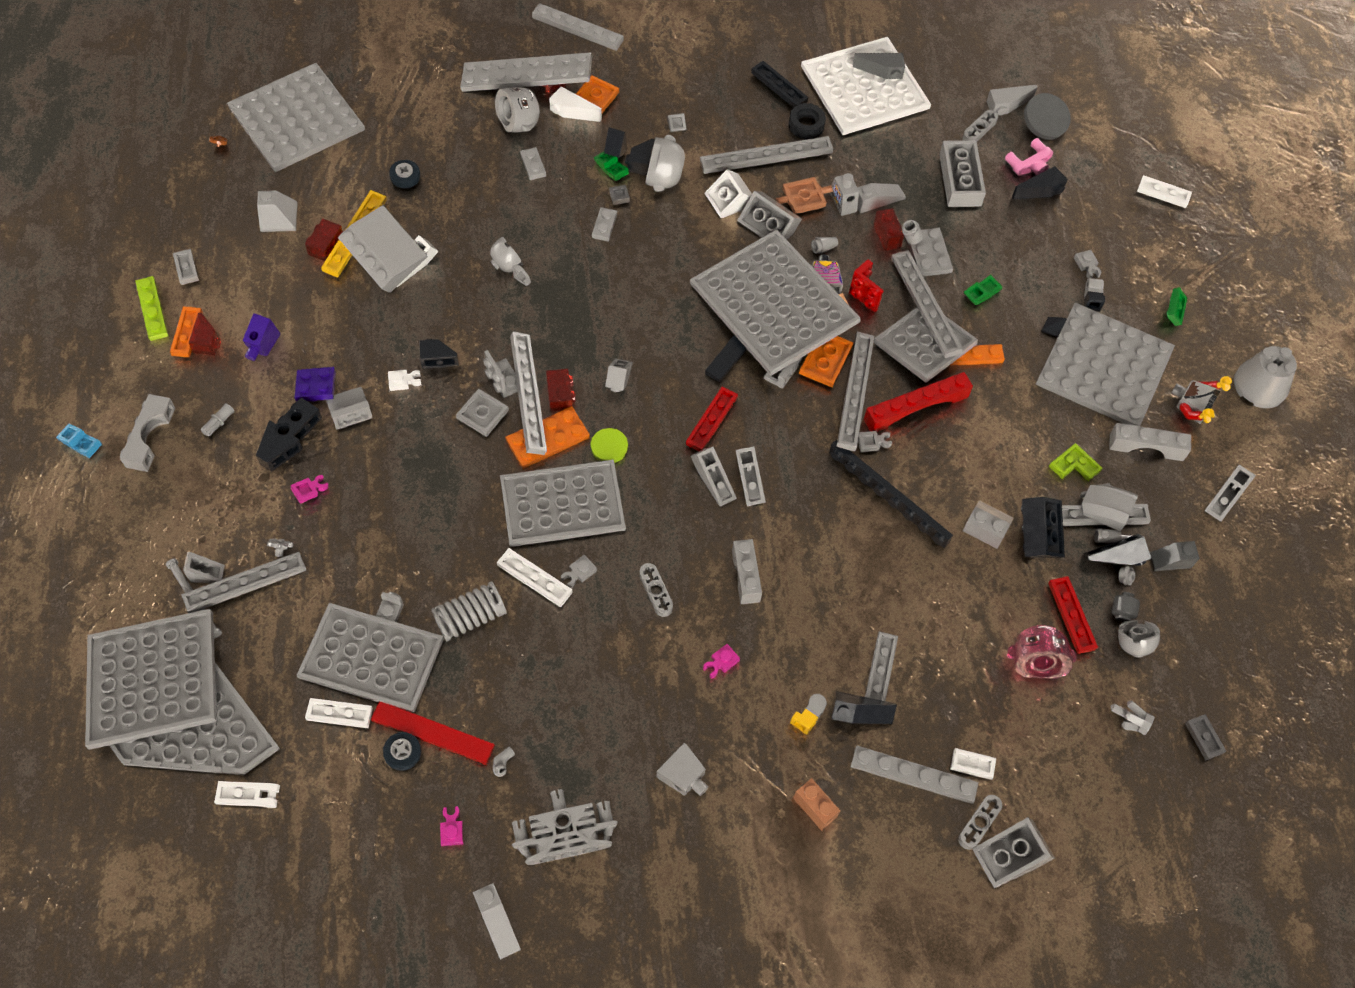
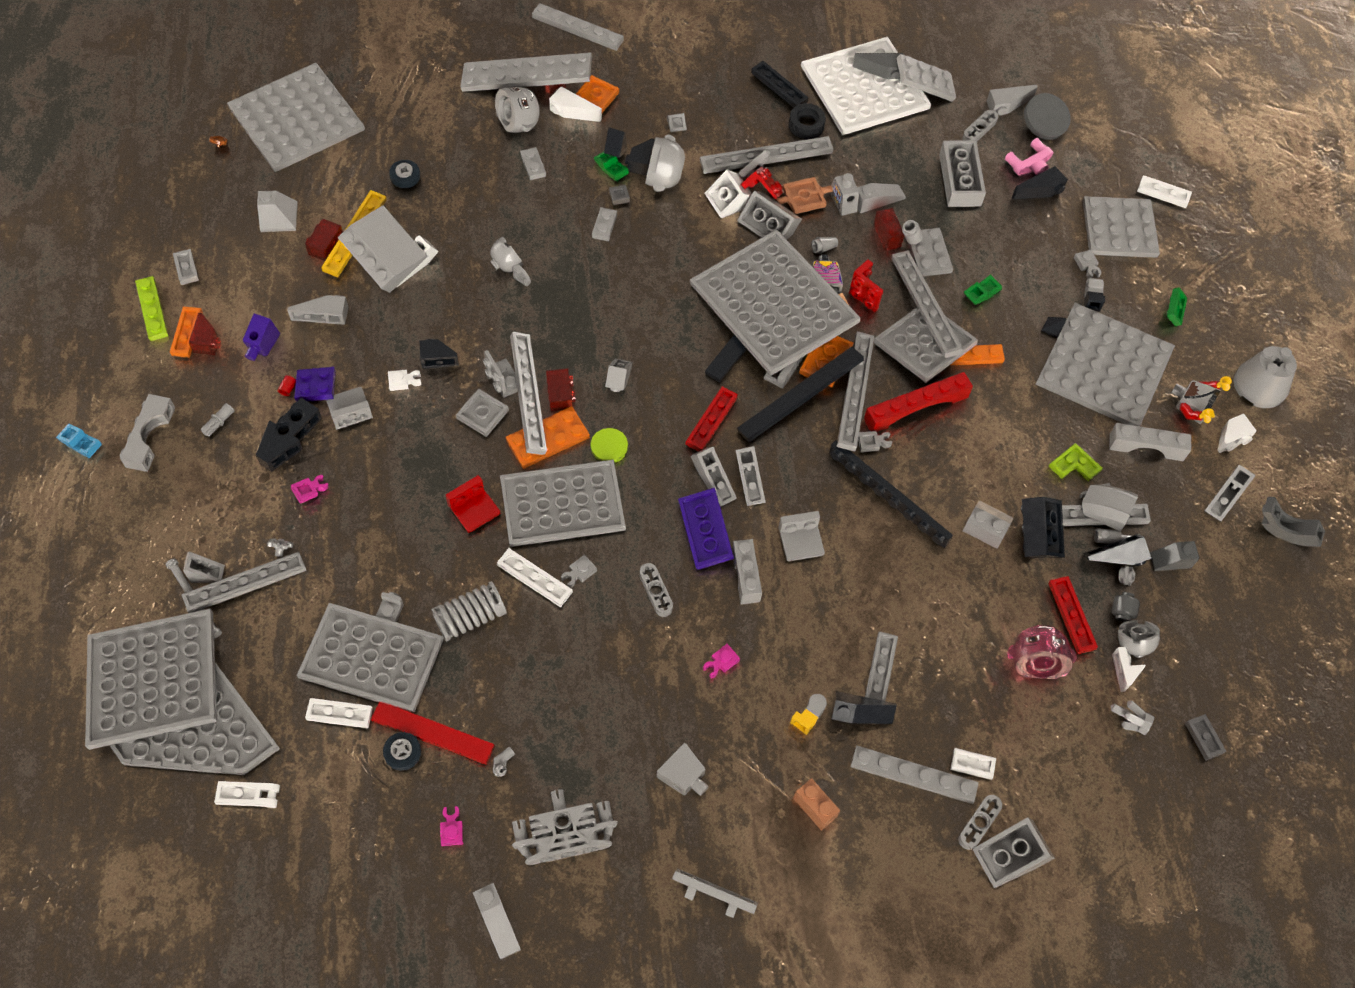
none -> red hinge [277,375,296,397]
none -> light grey slope [287,295,349,325]
none -> red bracket [445,475,501,533]
none -> light grey hinge [672,868,758,918]
none -> dark purple plate [678,488,735,570]
none -> black tile [737,347,864,442]
none -> light grey plate [738,150,769,178]
none -> red bracket [740,166,784,200]
none -> light grey bracket [778,511,825,561]
none -> light grey plate [896,54,956,102]
none -> light grey plate [1082,196,1160,258]
none -> white slope [1112,647,1146,692]
none -> white slope [1217,414,1256,453]
none -> dark grey arch [1262,497,1325,547]

